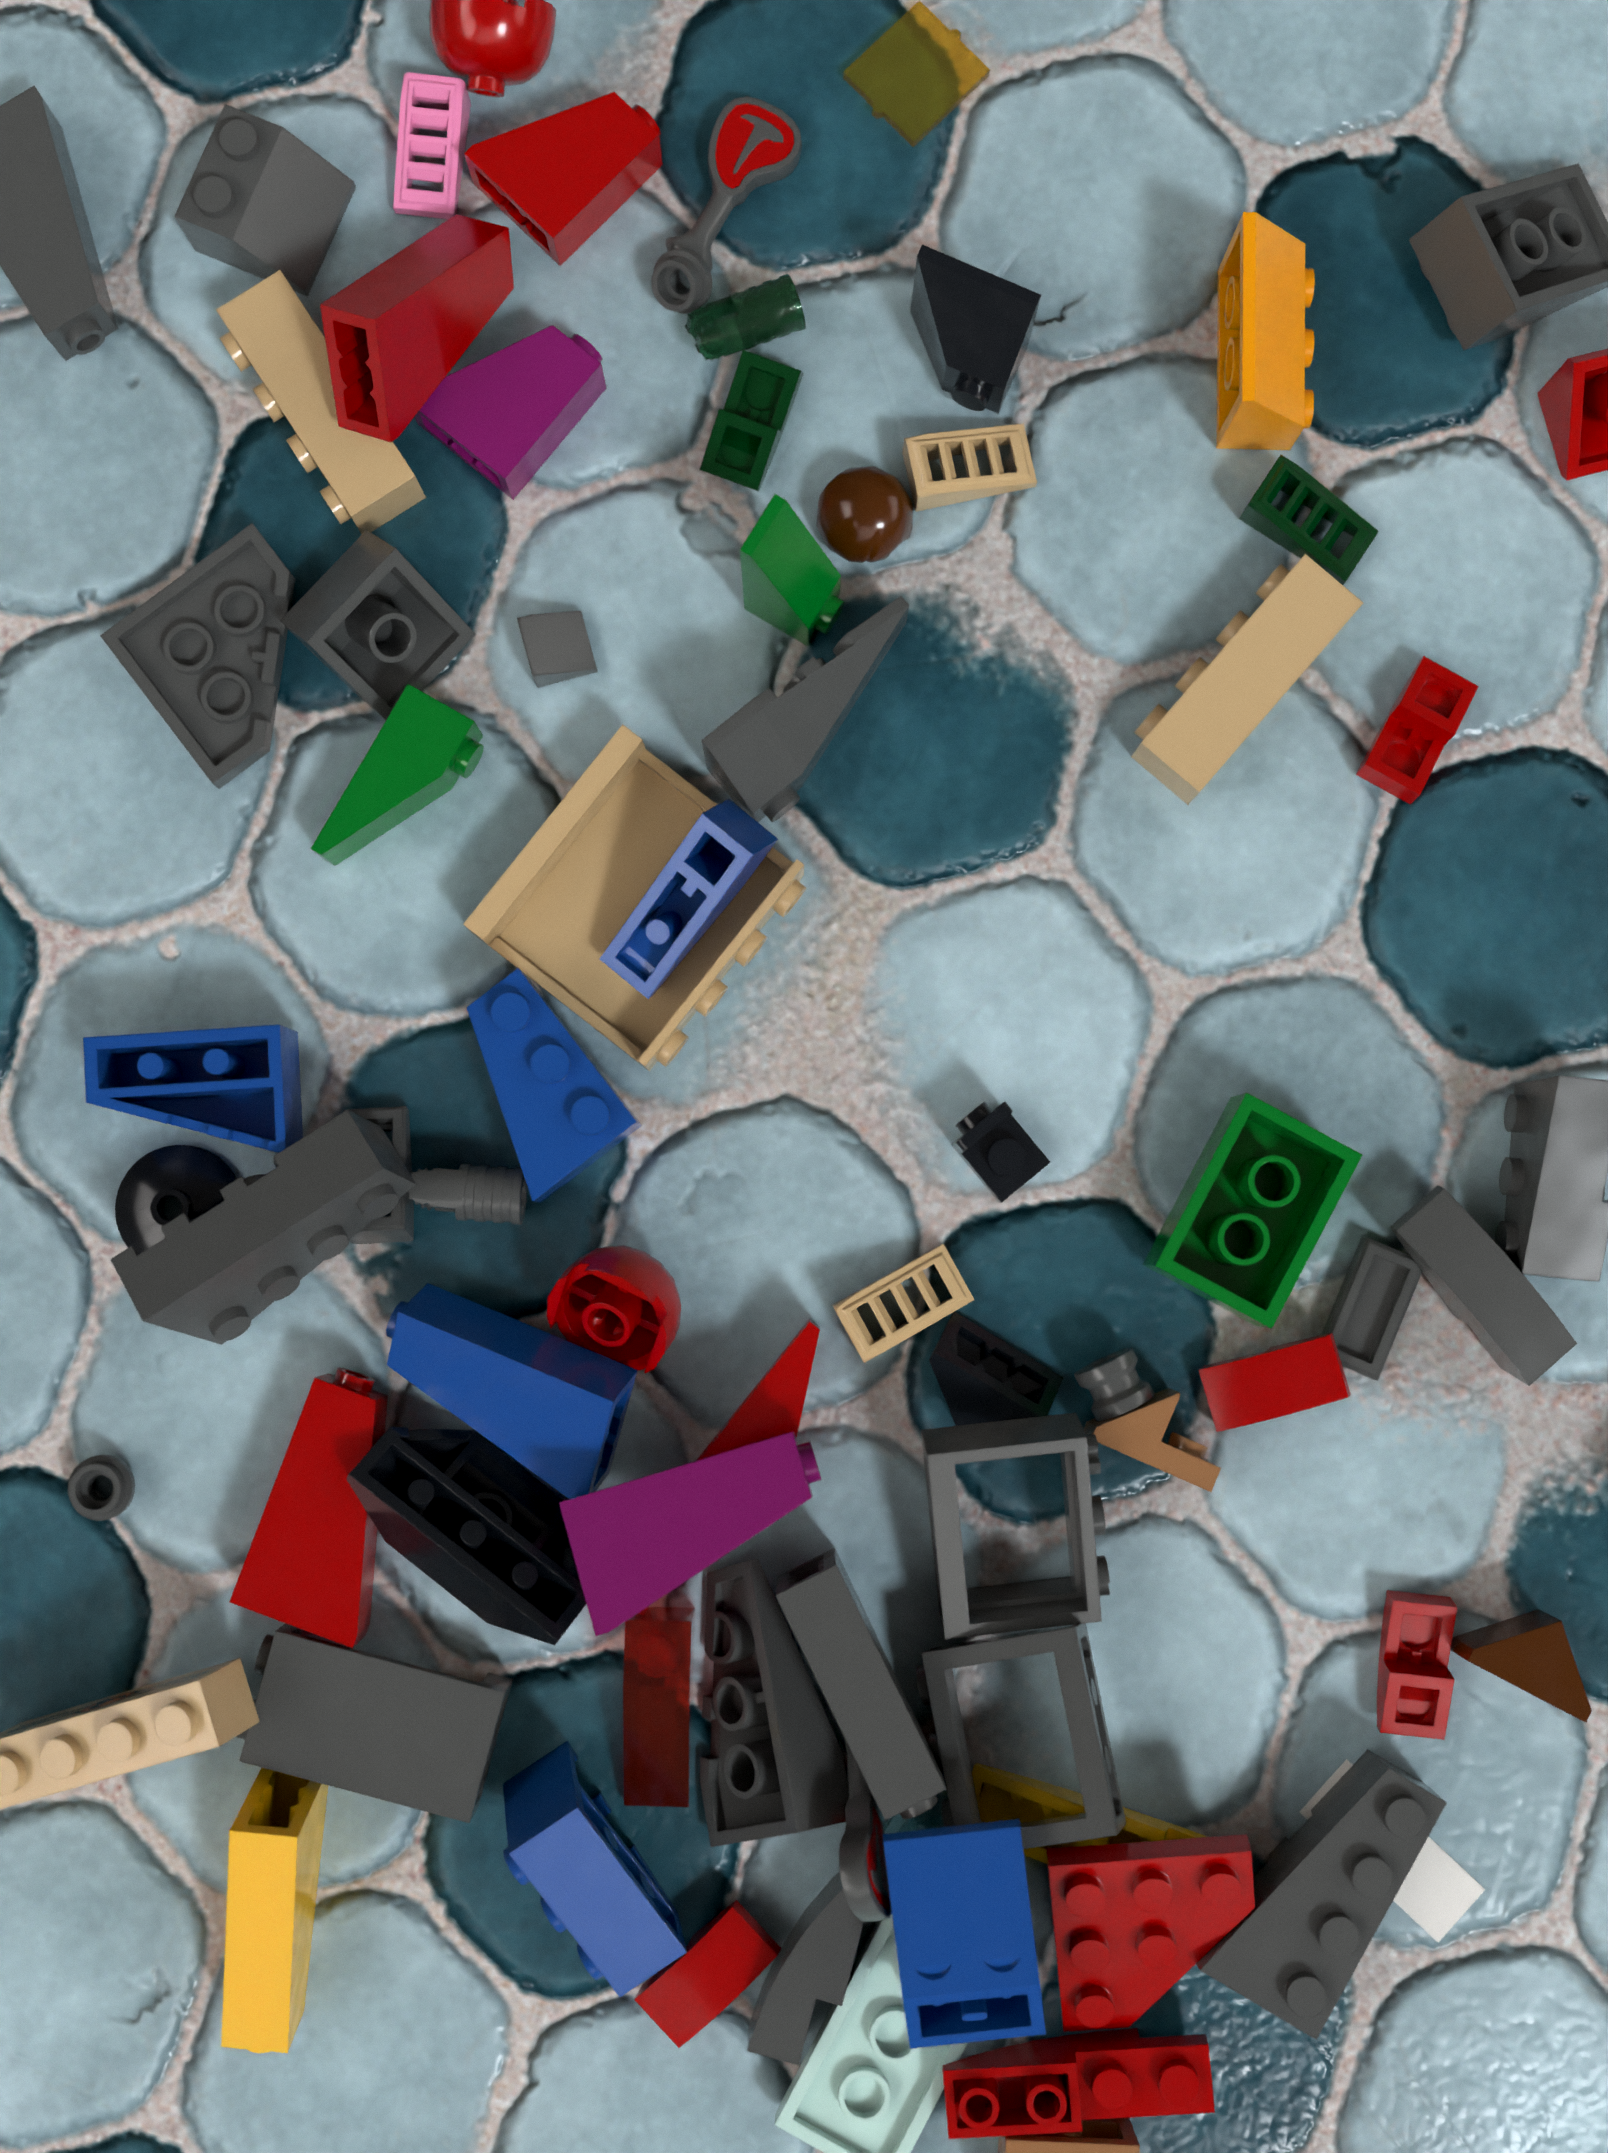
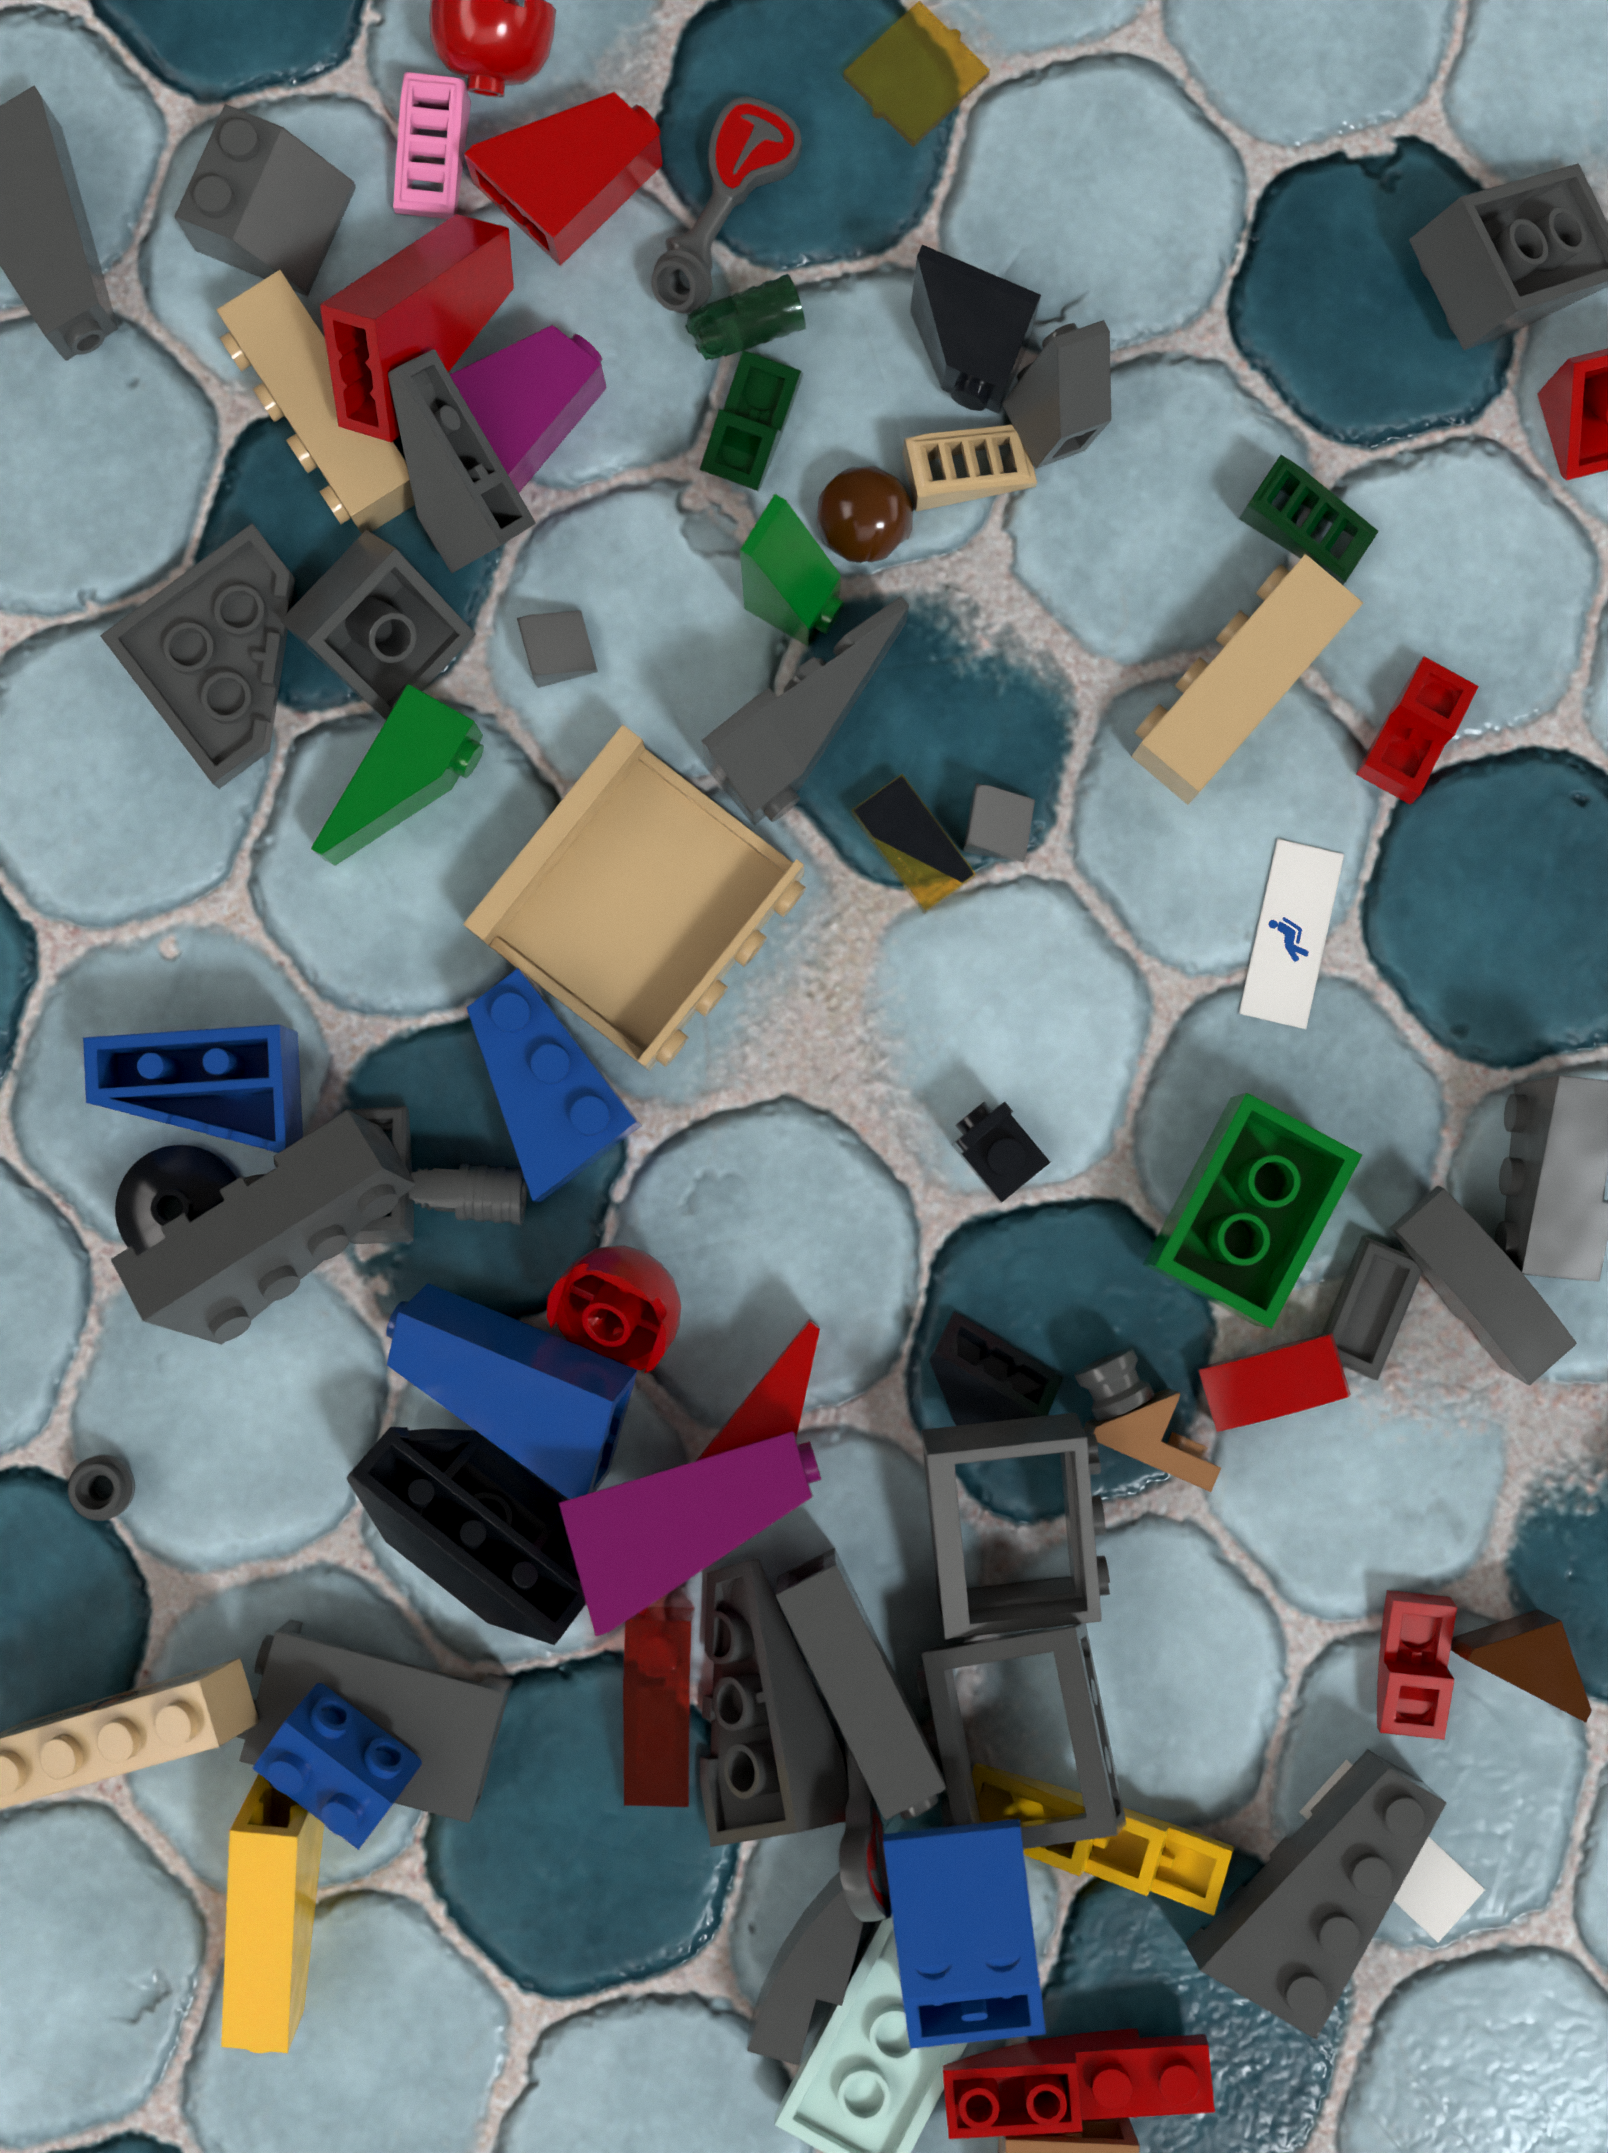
red slope [229,1367,388,1648] -> none
blue wedge [503,1740,687,1997] -> none
blue slope [600,799,778,999] -> none
red slope [634,1900,781,2048] -> none
tan slope [832,1244,974,1363] -> none
red plate [1046,1834,1255,2032] -> none
light orange slope [1216,212,1315,450] -> none
none -> blue bracket [252,1683,422,1850]
none -> dark grey slope [388,349,536,573]
none -> black tile [851,774,977,914]
none -> dark grey slope [963,783,1035,862]
none -> dark grey slope [1002,320,1111,469]
none -> white sticker [1239,839,1345,1029]

